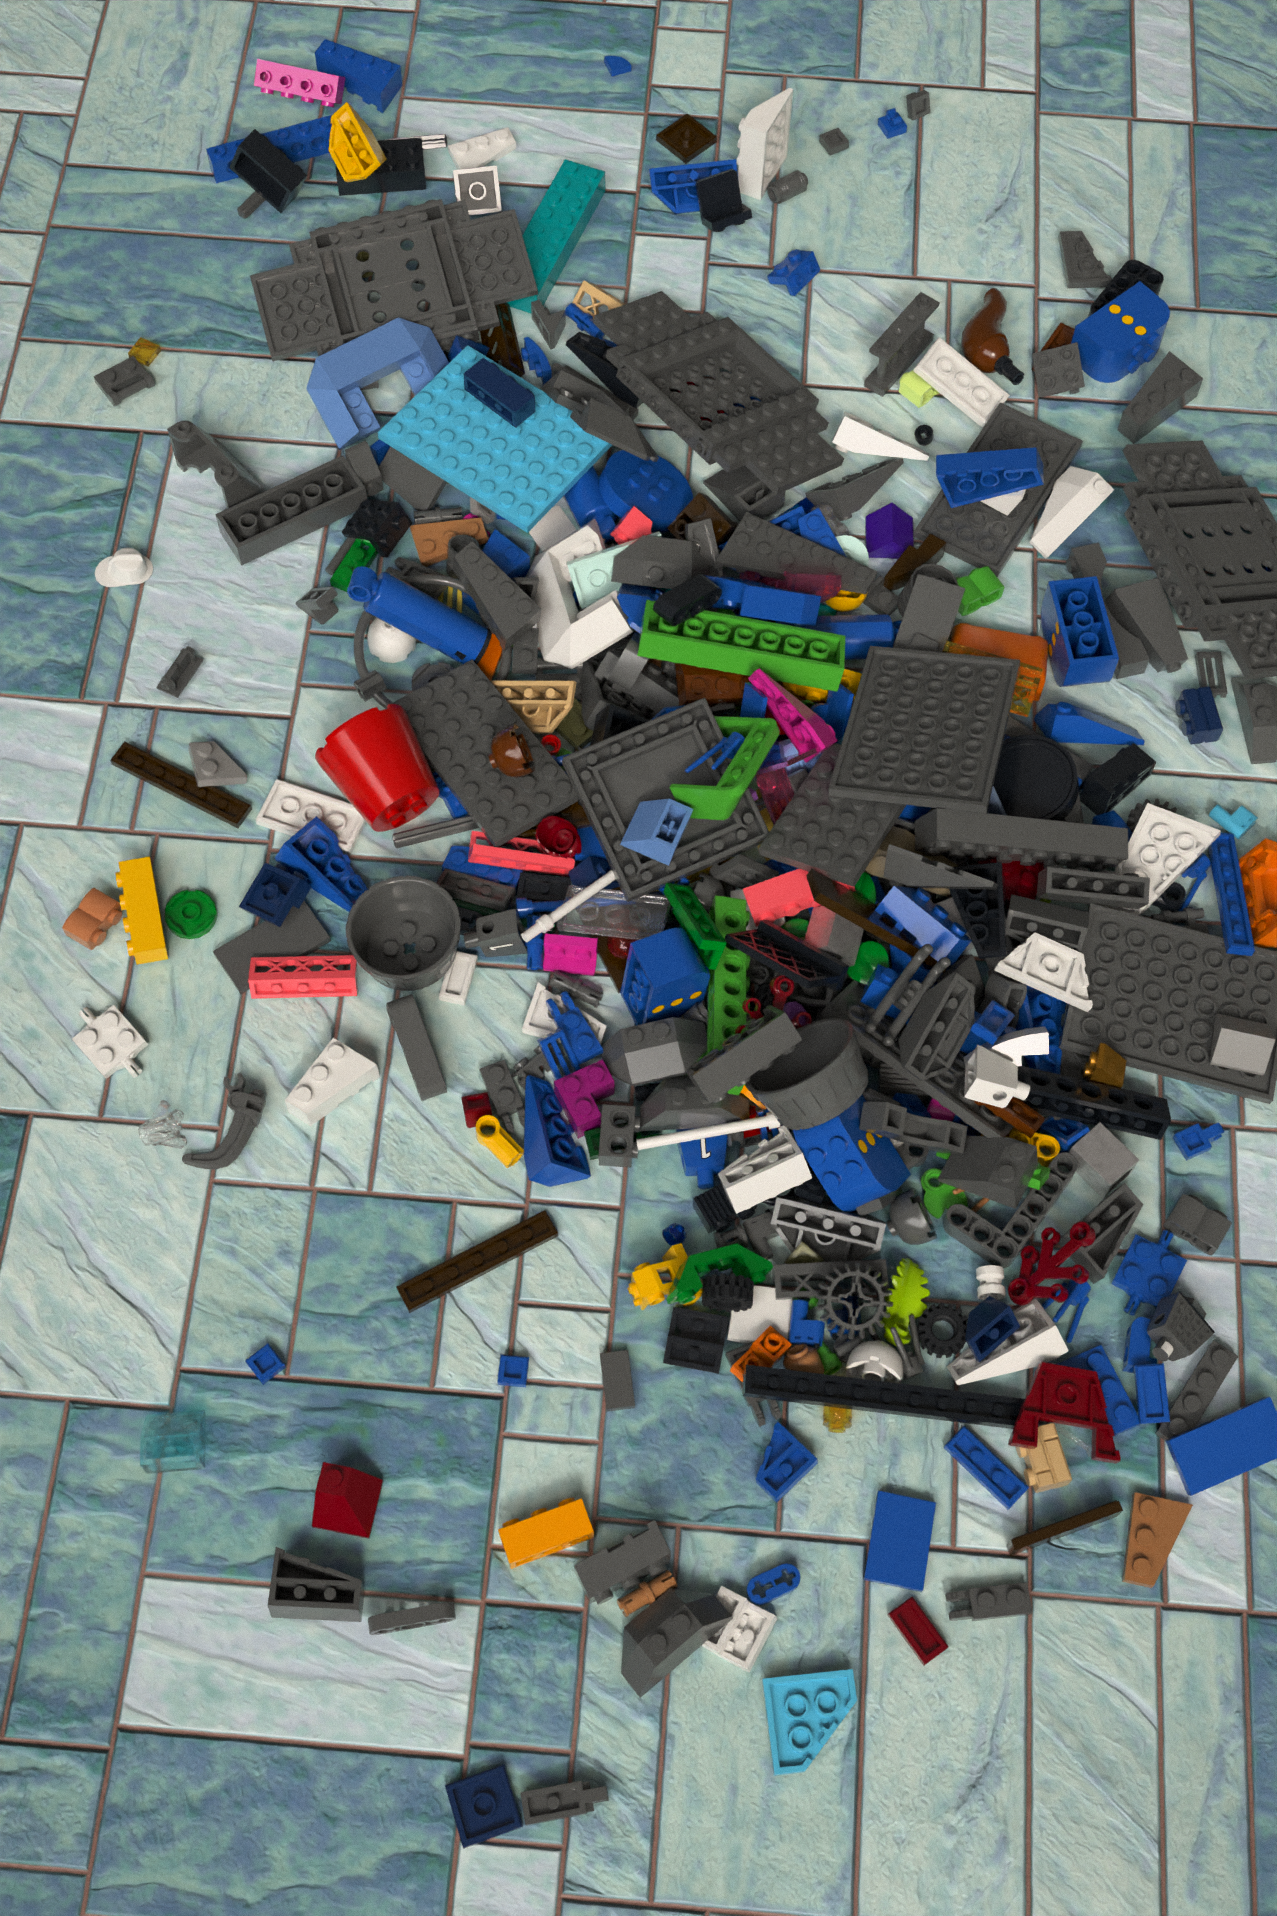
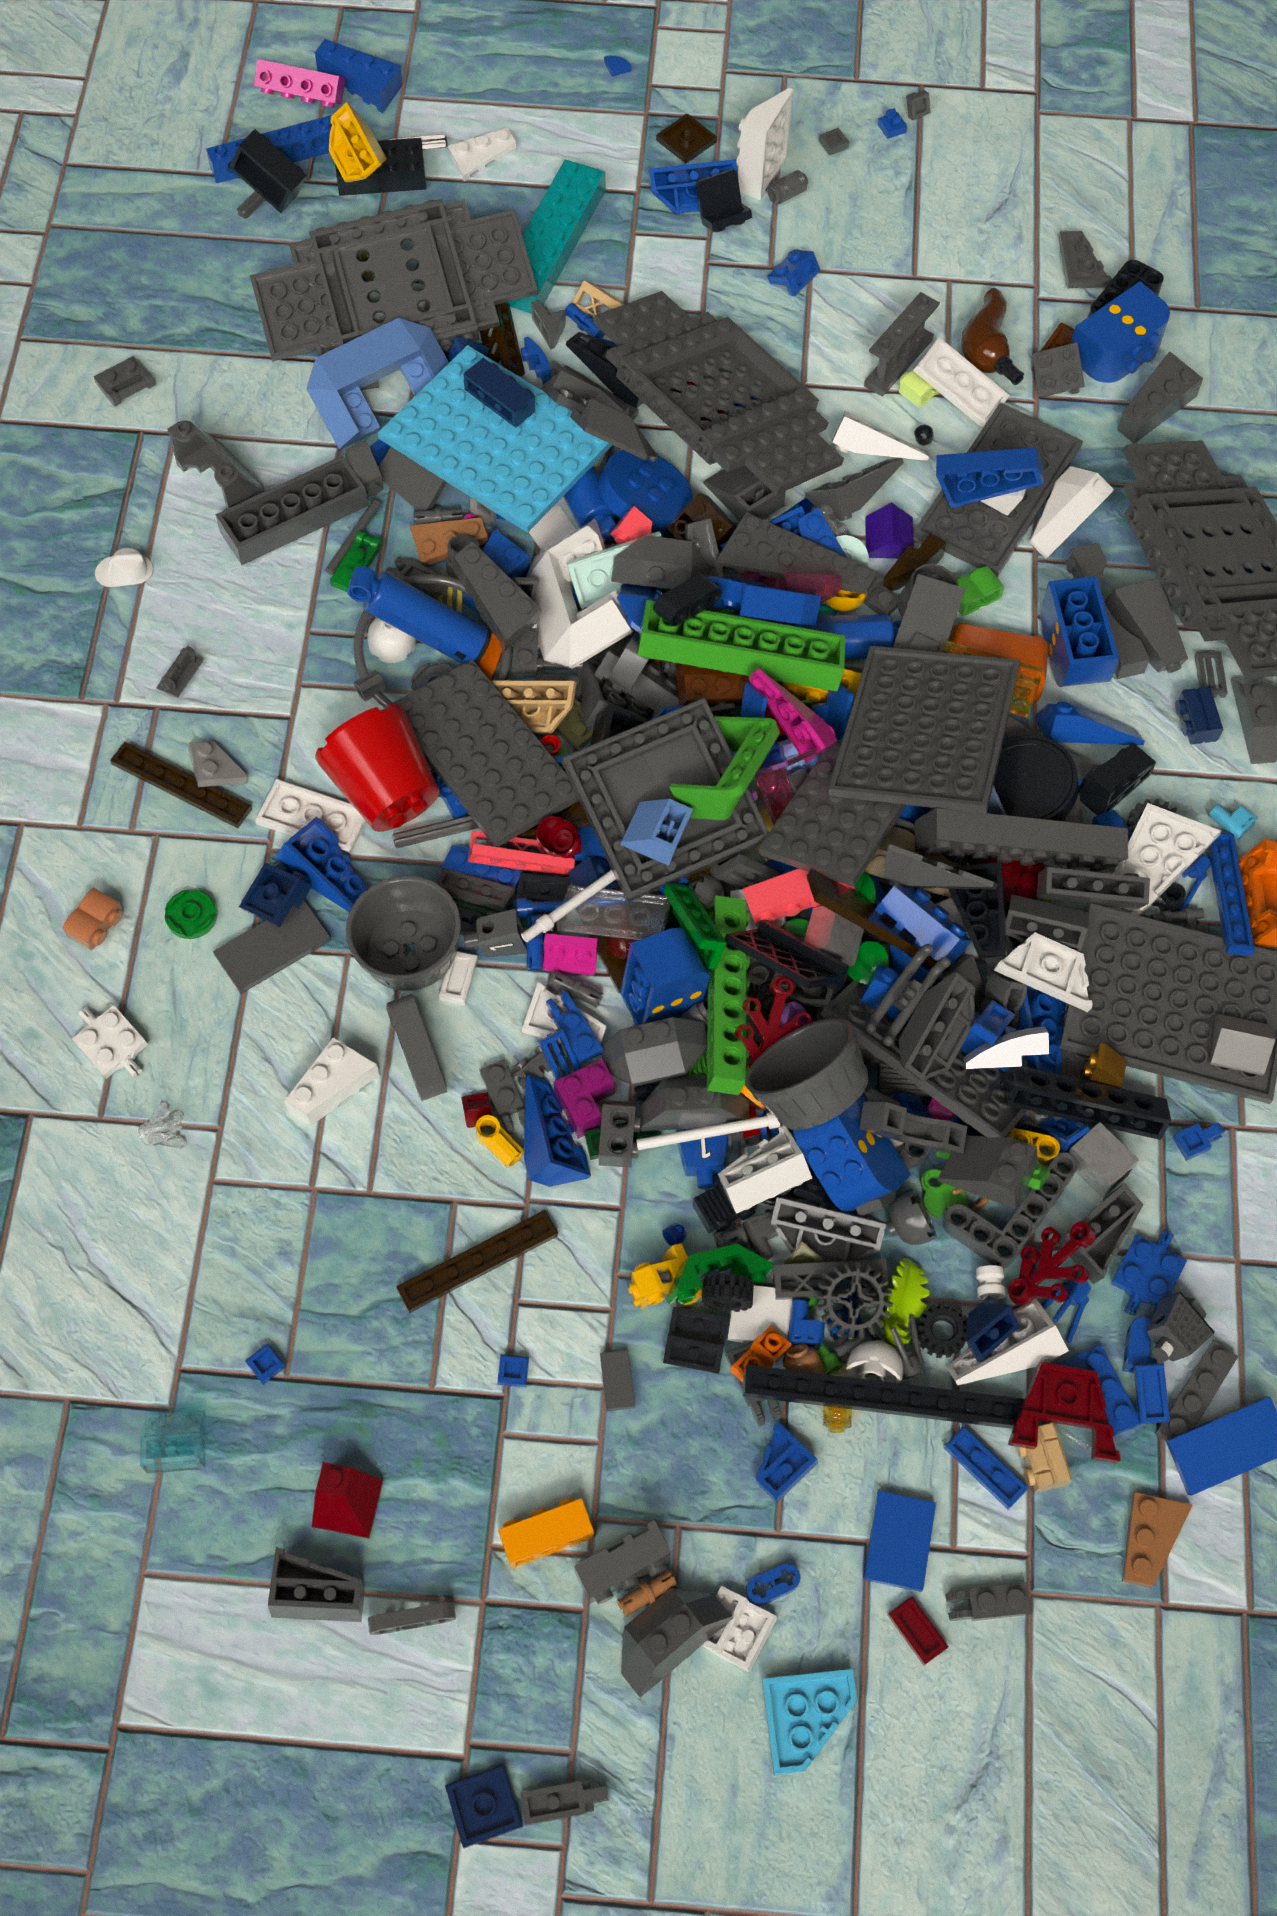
yellow brick [115,857,168,965] -> none
clear yellow tile [128,337,161,367] -> none
dark grey piece [182,1073,266,1170] -> none
coral fence [248,955,358,999] -> none
dark grey slope [295,587,338,625] -> none
black bracket [342,499,413,558] -> none
light grey slope [453,166,502,215] -> none
reddish brown cylinder [488,724,535,778] -> none
blue plant [685,732,745,773] -> none
dark grey wedge [686,1005,802,1103] -> none
white torso [964,1045,1030,1108] -> none
reddish brown hinge [972,1097,1045,1138] -> none
dark brown tile [1006,1500,1123,1556] -> none
dark grey brick [1163,1194,1232,1256] -> none

